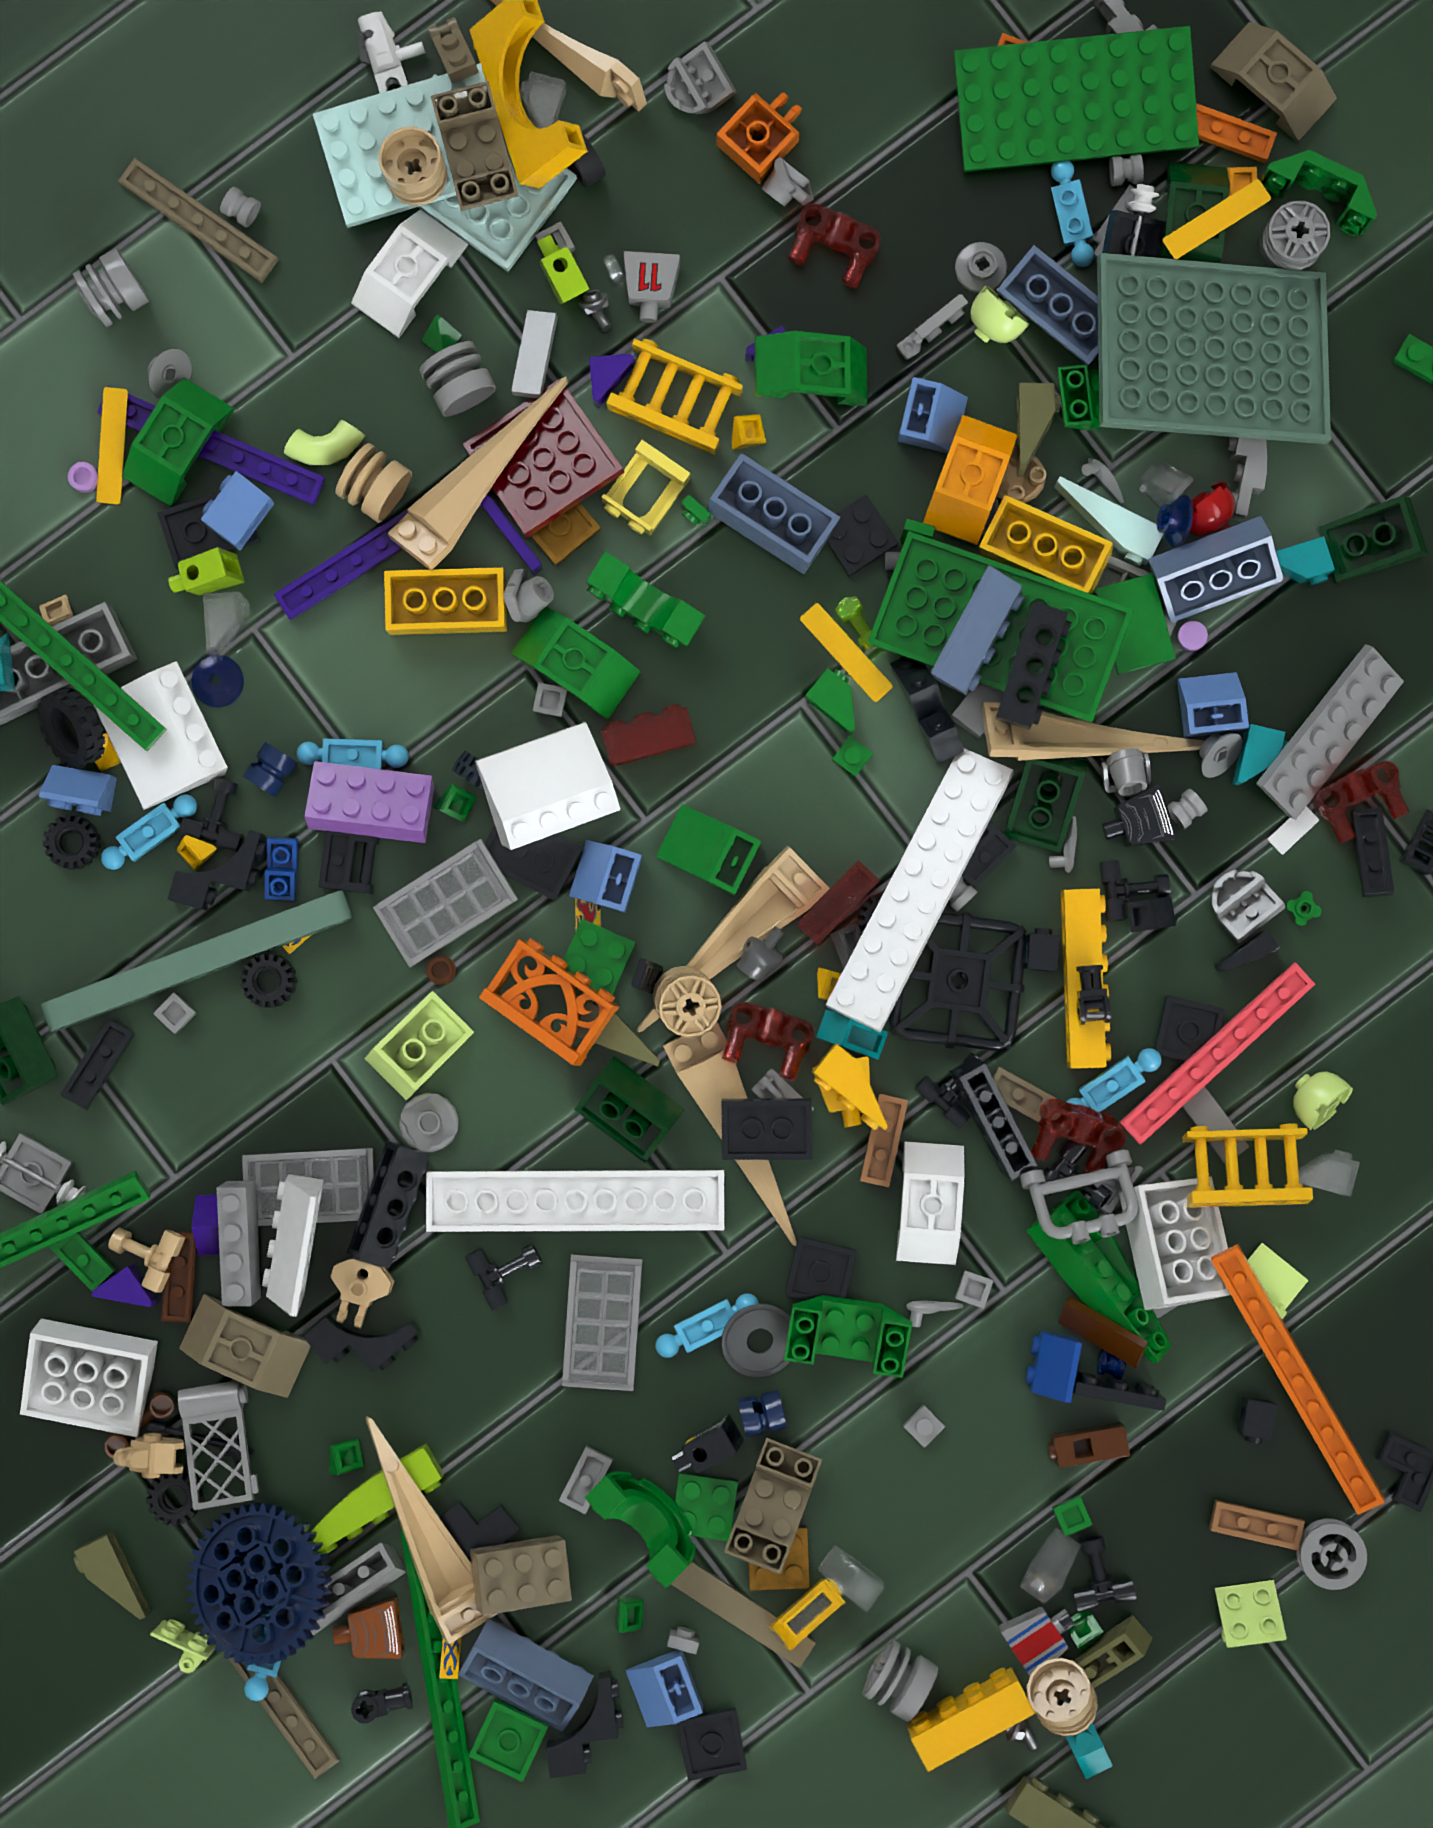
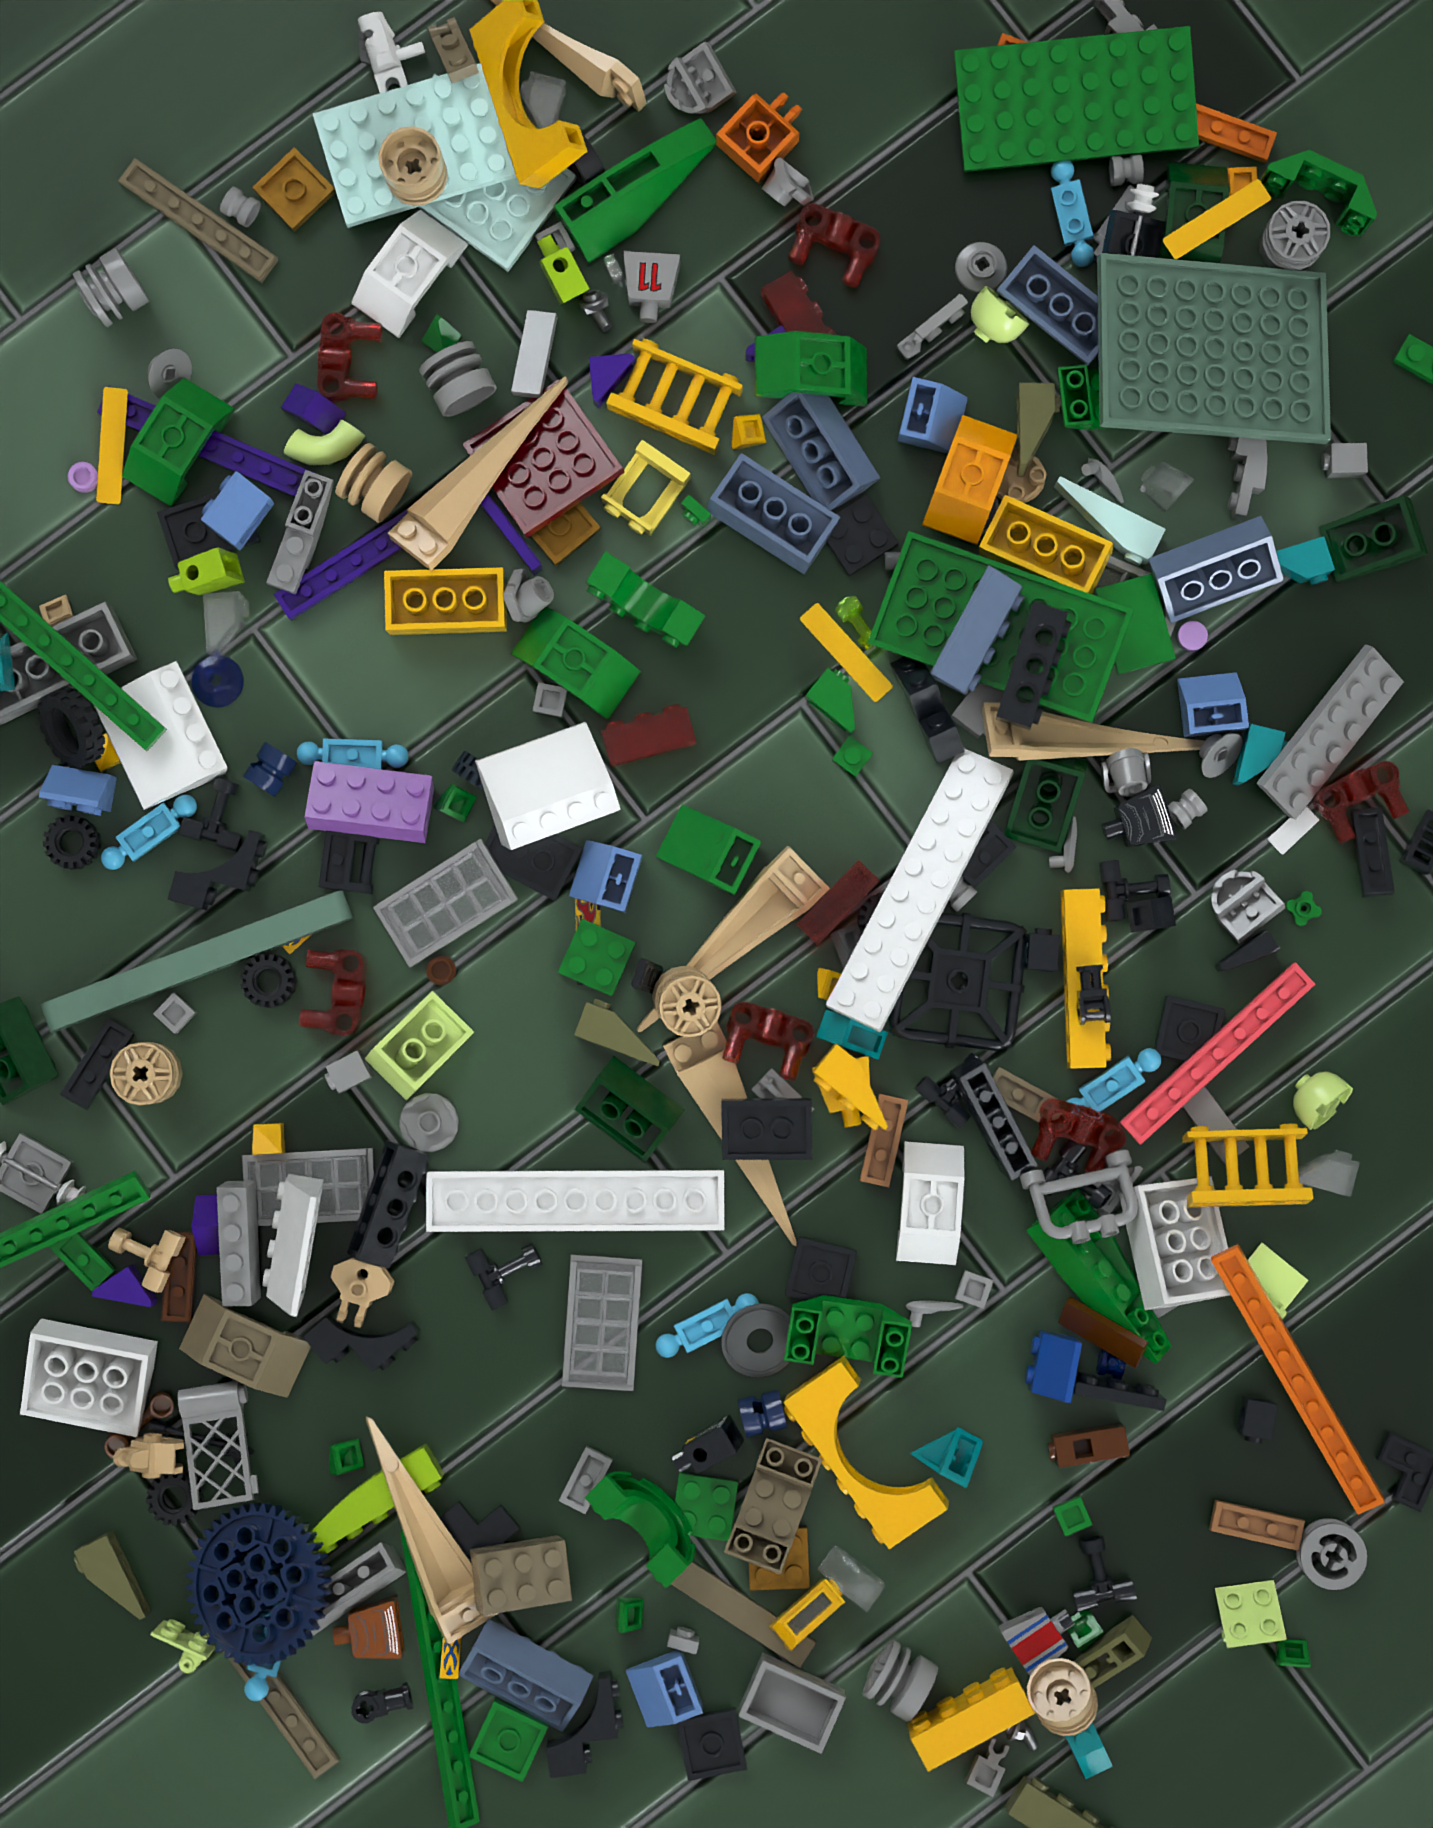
yellow slope [176,835,217,871] -> none
blue slope [265,837,299,901] -> none
dark tan slope [431,81,518,211] -> none
orange fence [479,938,620,1066] -> none
dark grey piece [736,926,784,982] -> none
green plate [900,519,935,543] -> none
light grey plate [903,1404,945,1448] -> none
clear slope [1020,1527,1081,1604] -> none
clear blue piece [1156,495,1193,548] -> none
red cylinder [1174,481,1236,537] -> none
dark tan slope [1210,22,1337,143] -> none
none -> tan wheel [110,1042,183,1105]
none -> pearl gold plate [252,147,336,232]
none -> yellow slope [252,1123,285,1155]
none -> light grey slope [266,470,334,595]
none -> dark purple slope [281,383,346,435]
none -> clear red piece [299,949,367,1036]
none -> clear red piece [317,312,382,403]
none -> light grey brick [325,1050,374,1093]
none -> green wedge [554,118,716,264]
none -> light grey piece [738,1652,846,1754]
none -> clear red brick [761,270,836,335]
none -> sand blue slope [762,392,880,511]
none -> yellow arch [783,1356,949,1549]
none -> teal slope [910,1427,984,1488]
none -> light grey plate [964,1737,1010,1797]
none -> green slope [1275,1639,1311,1668]
none -> light grey brick [1321,443,1368,479]

